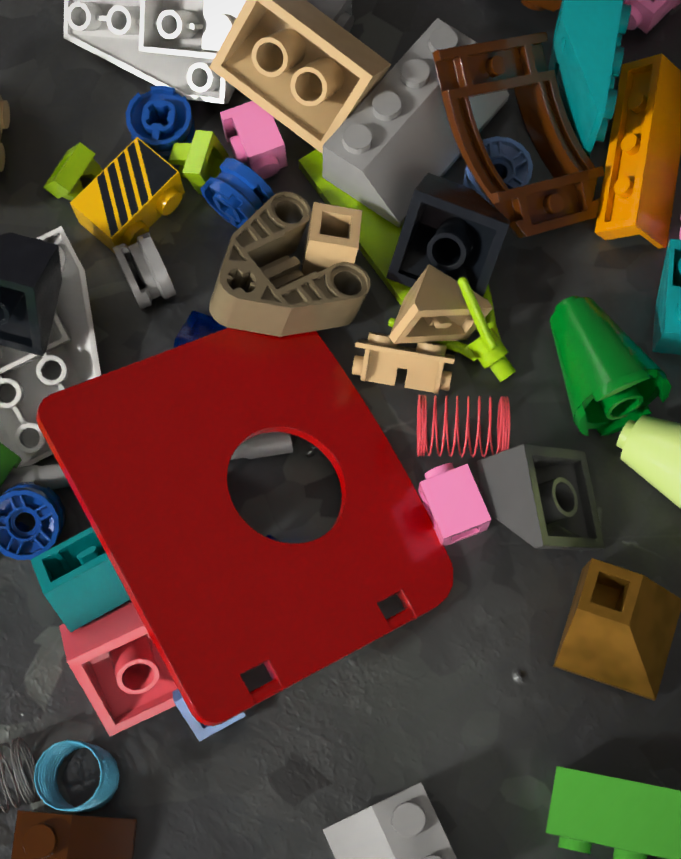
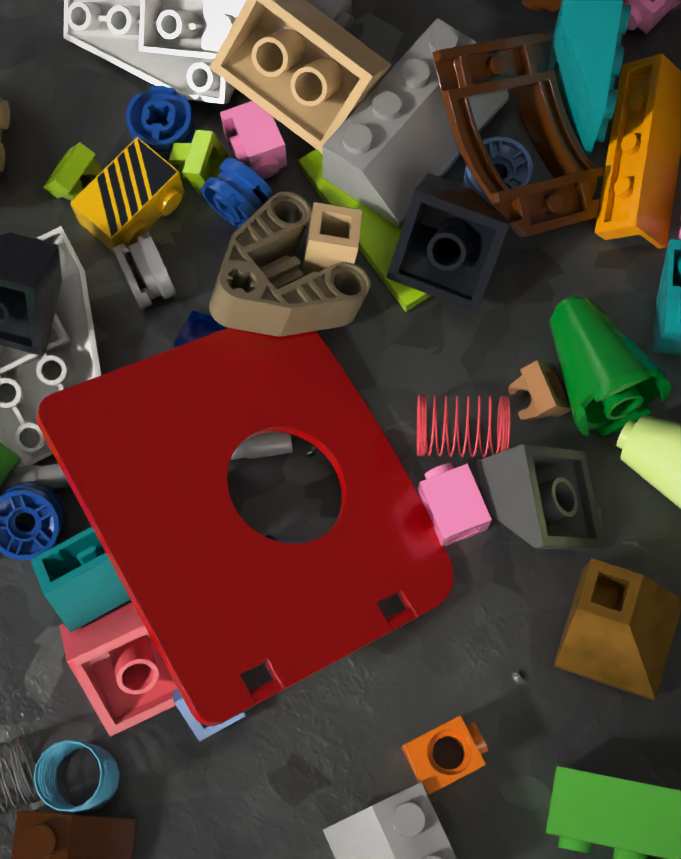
tan hinge [352,332,455,394] -> none
lime plant [388,277,516,382] -> none
tan slope [389,264,493,344] -> none
none -> orange brick [401,715,488,795]
none -> medium nougat tile [508,360,571,421]

